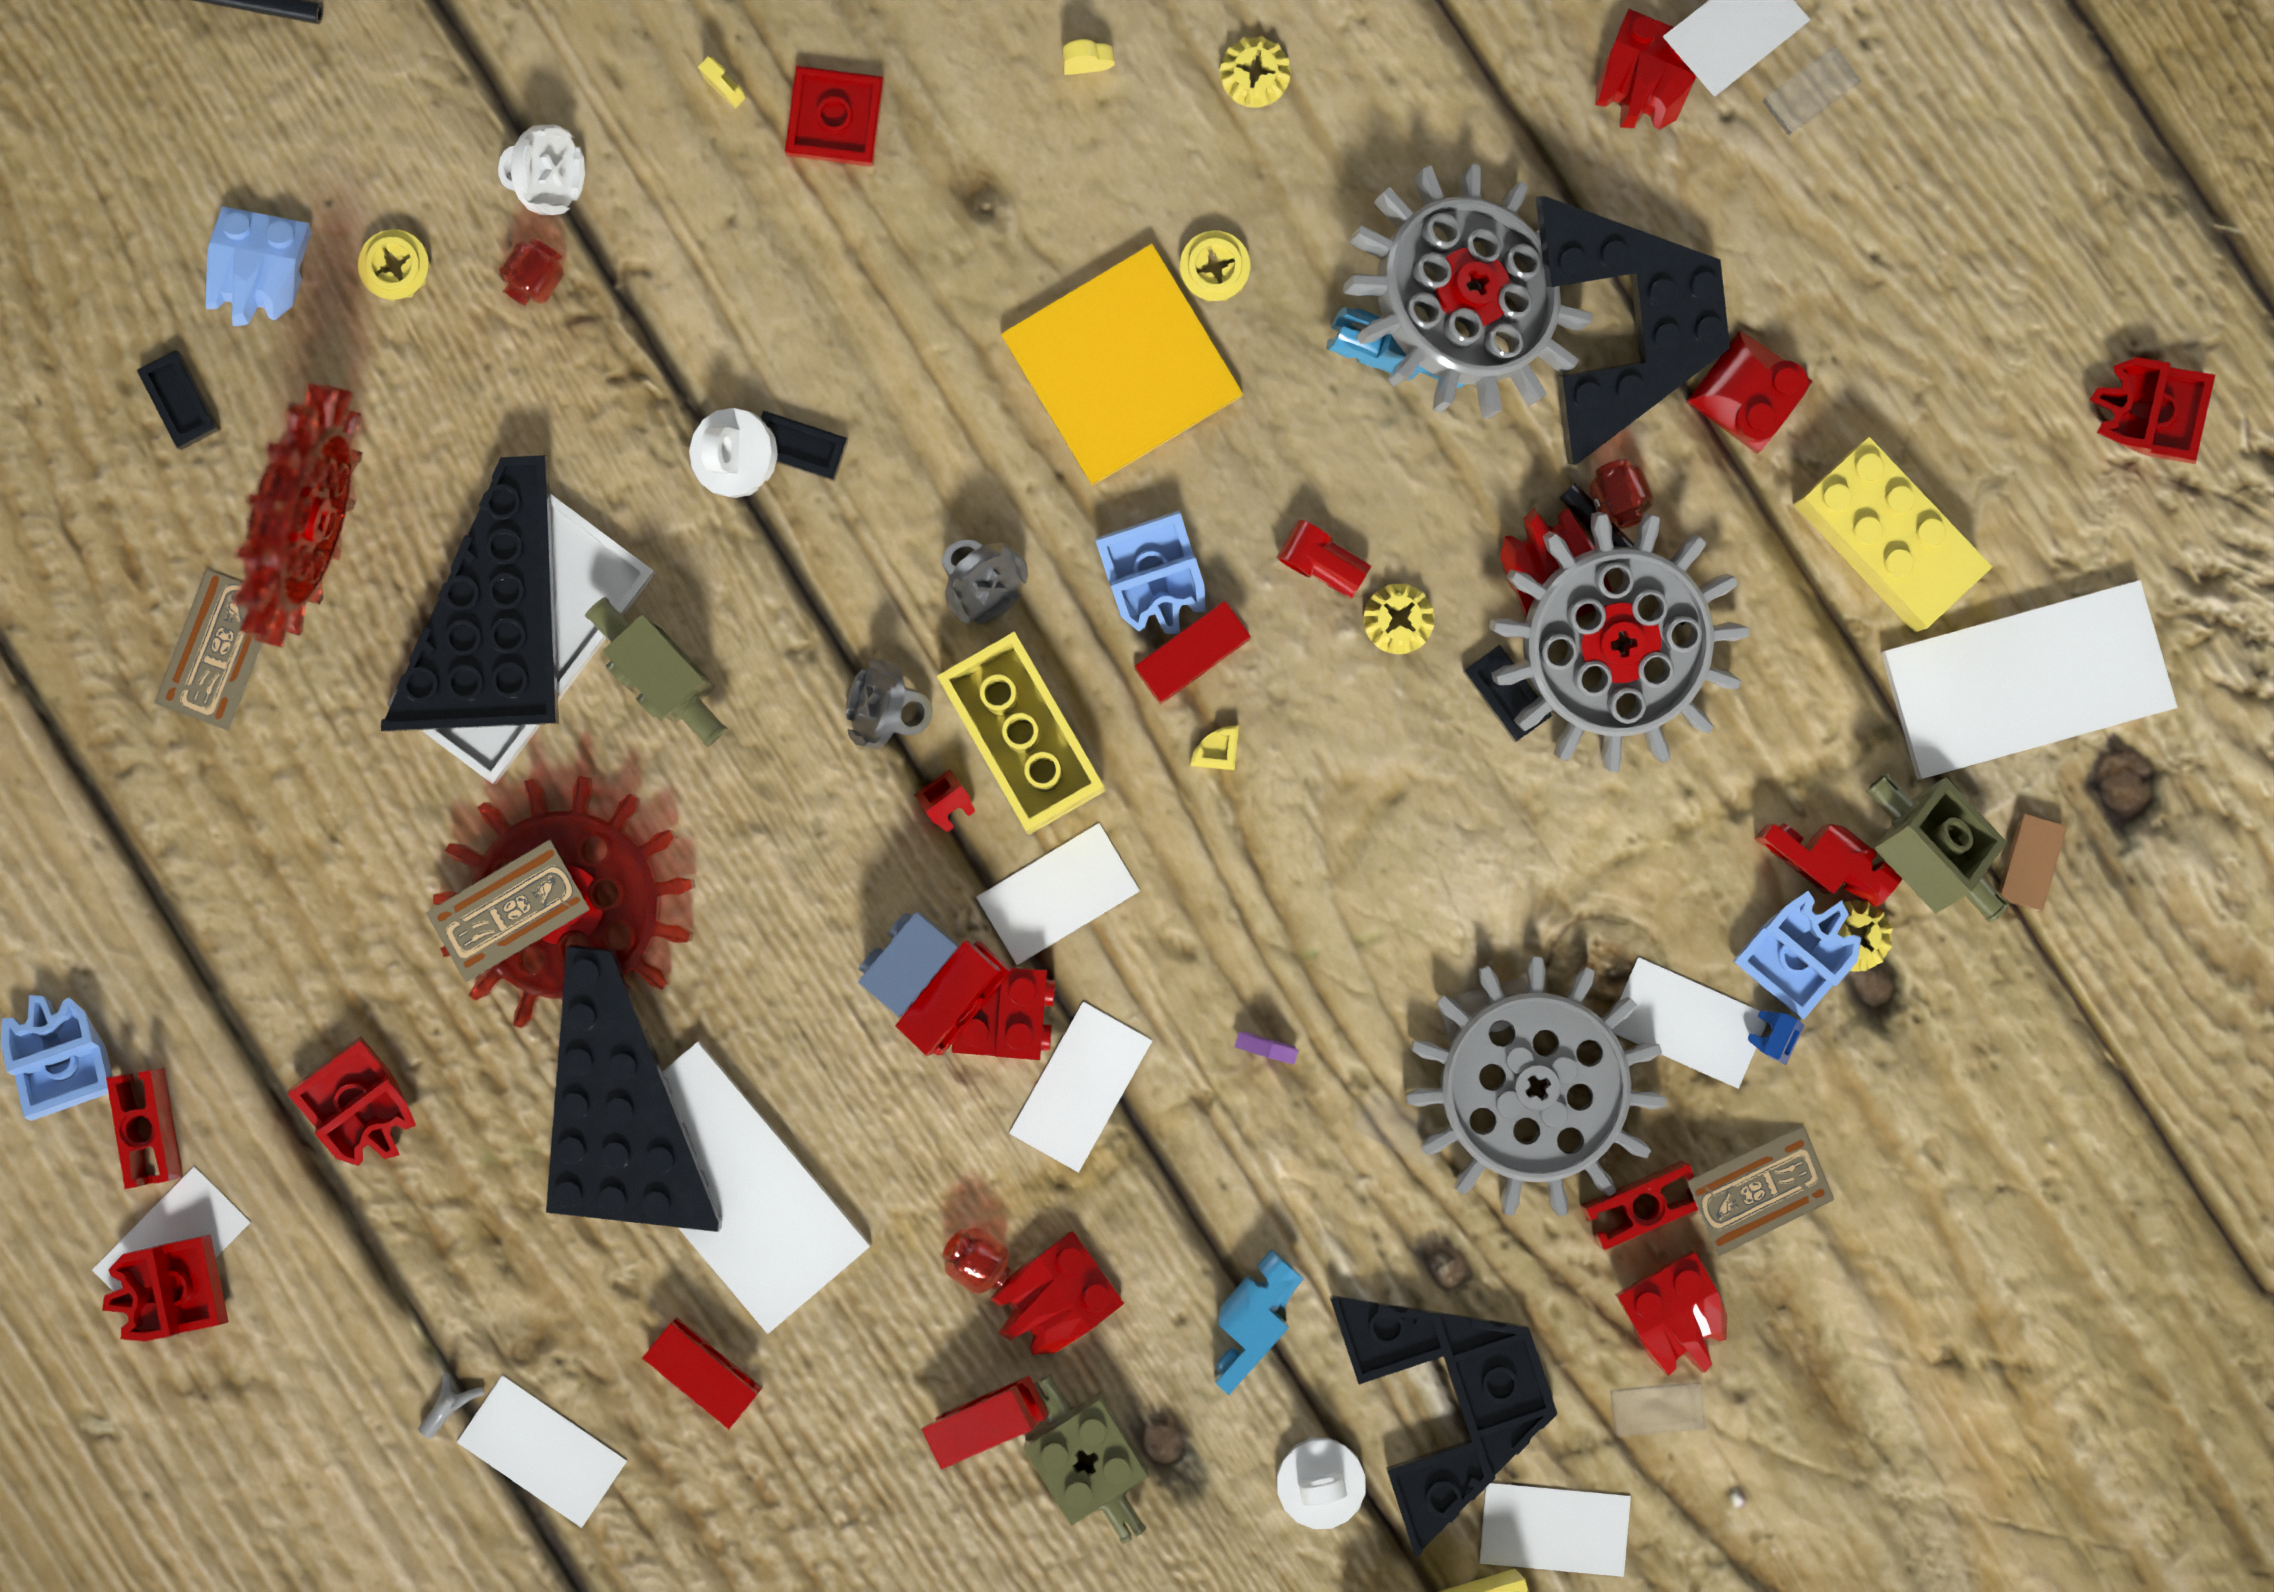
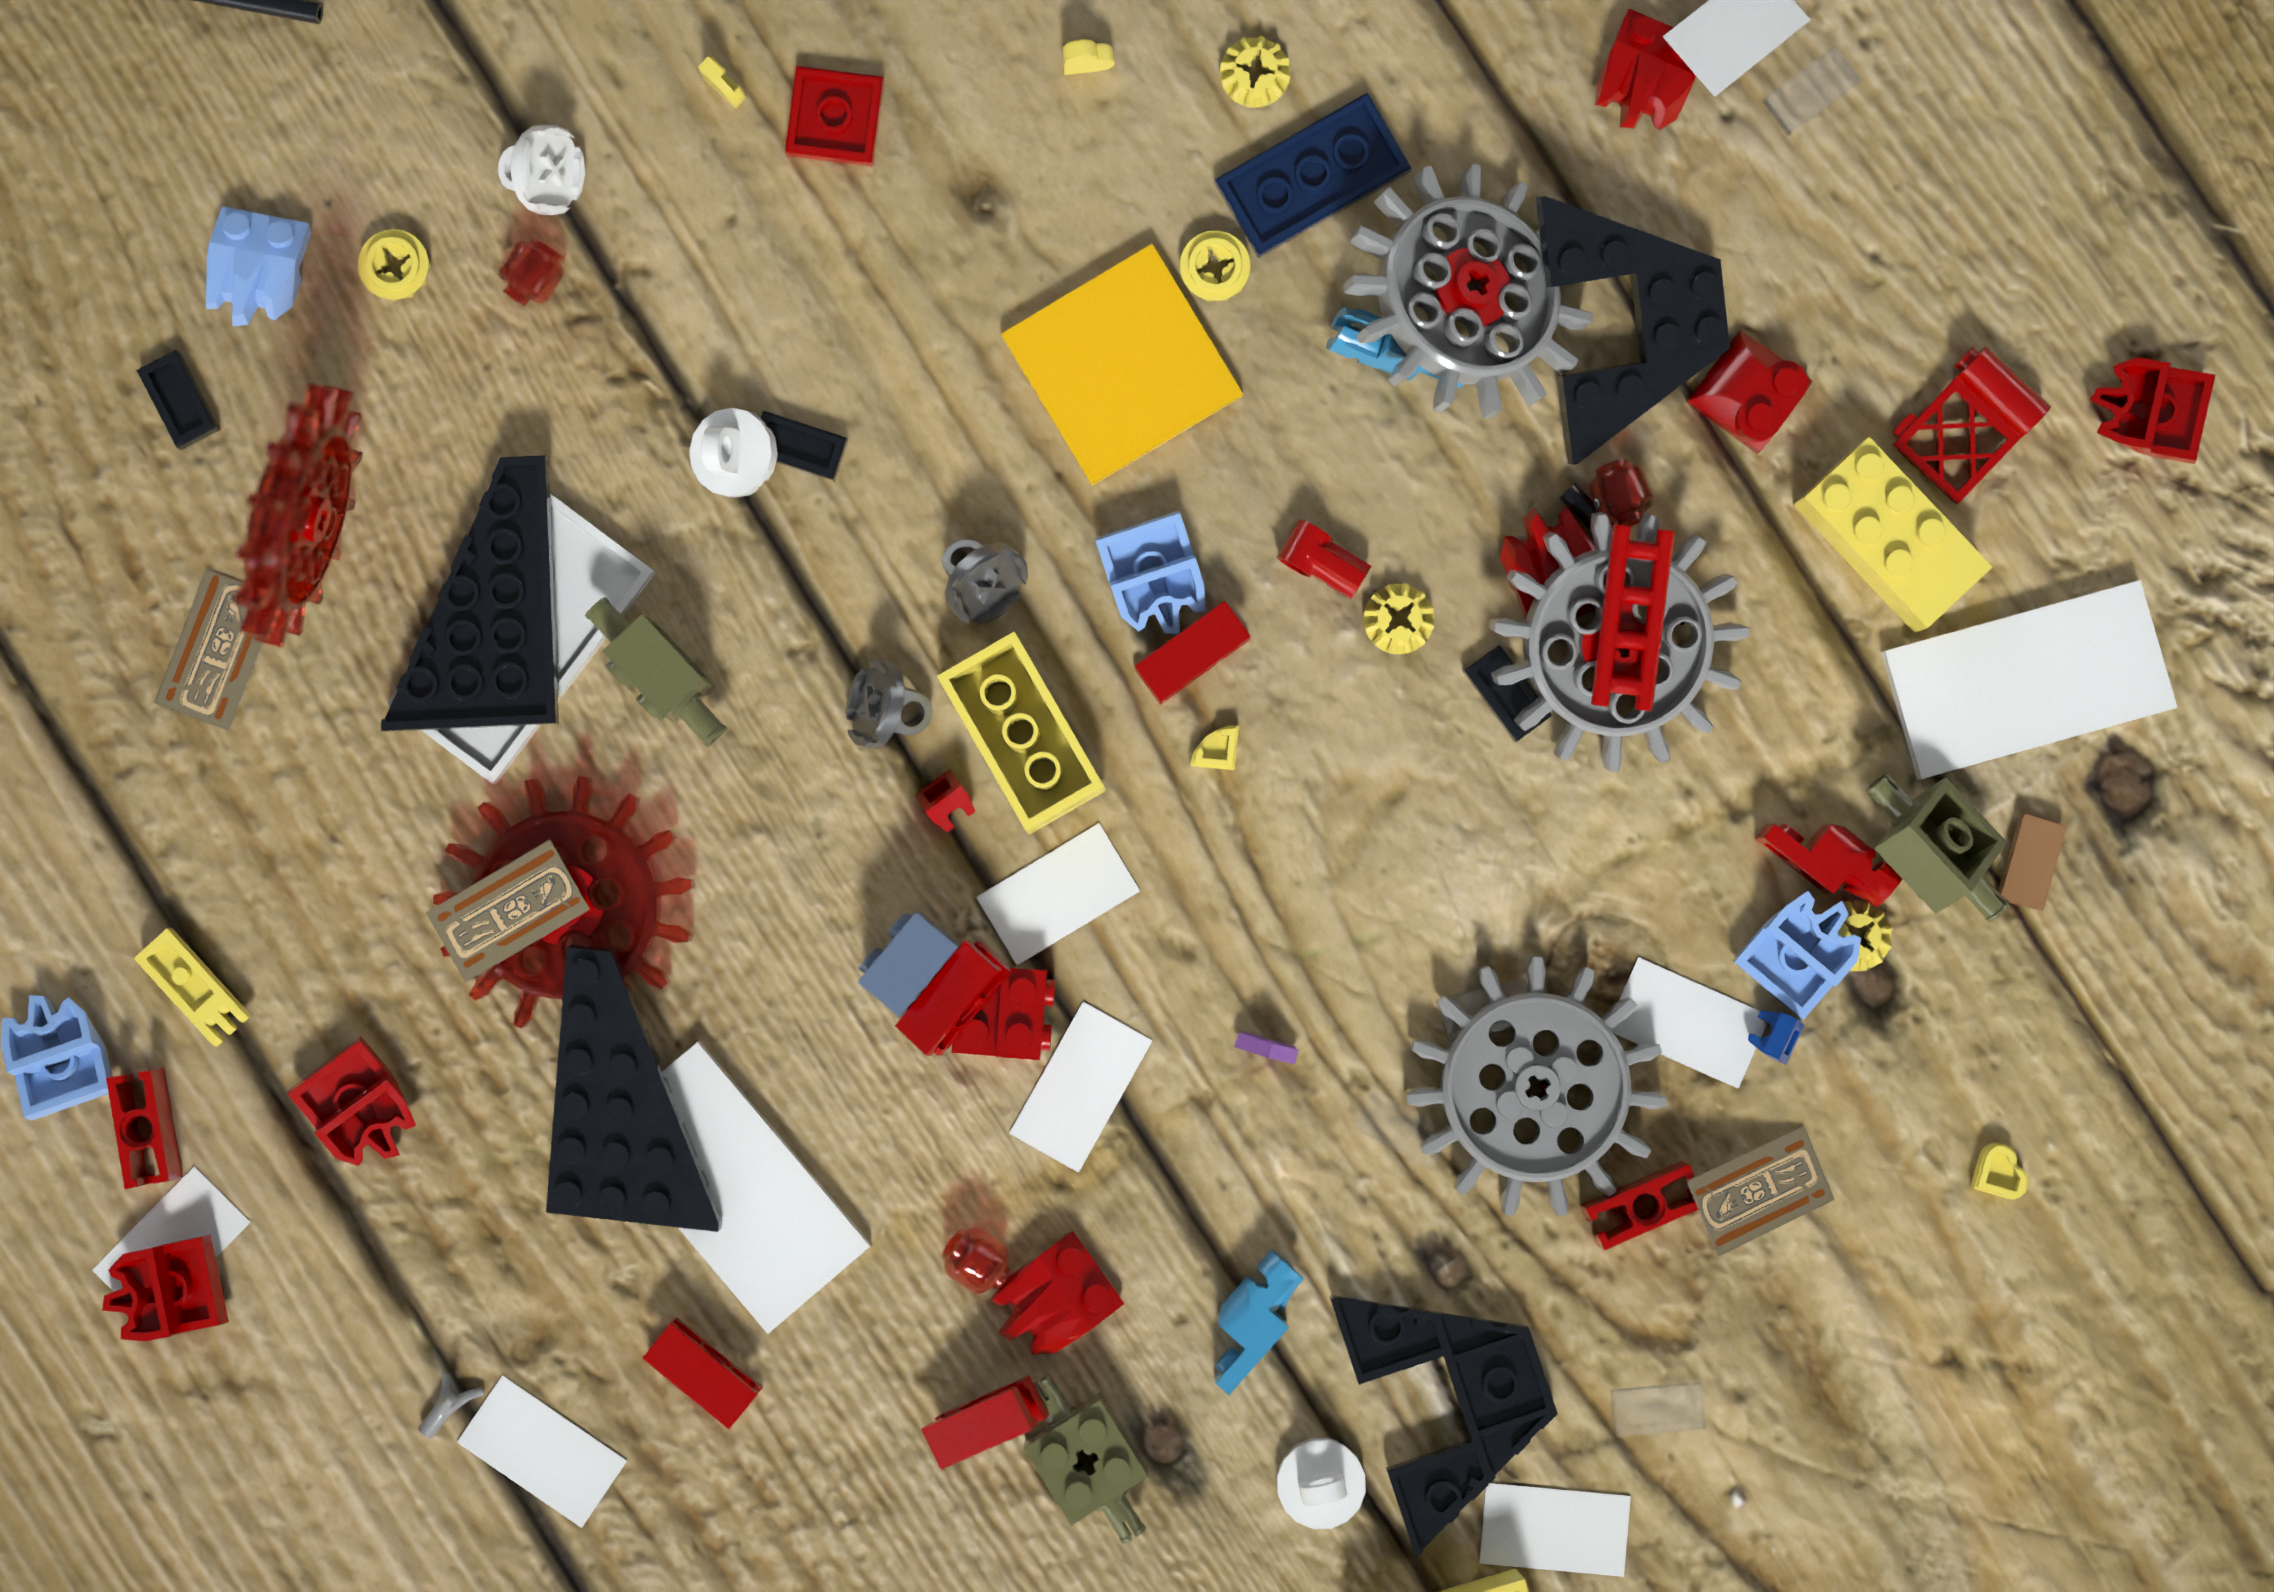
red plate [1615,1250,1728,1376] -> none
none -> light yellow hinge [133,928,251,1047]
none -> dark blue tile [1214,92,1411,258]
none -> red bar [1591,524,1675,711]
none -> red piece [1891,346,2051,504]
none -> light yellow tile [1970,1142,2029,1199]

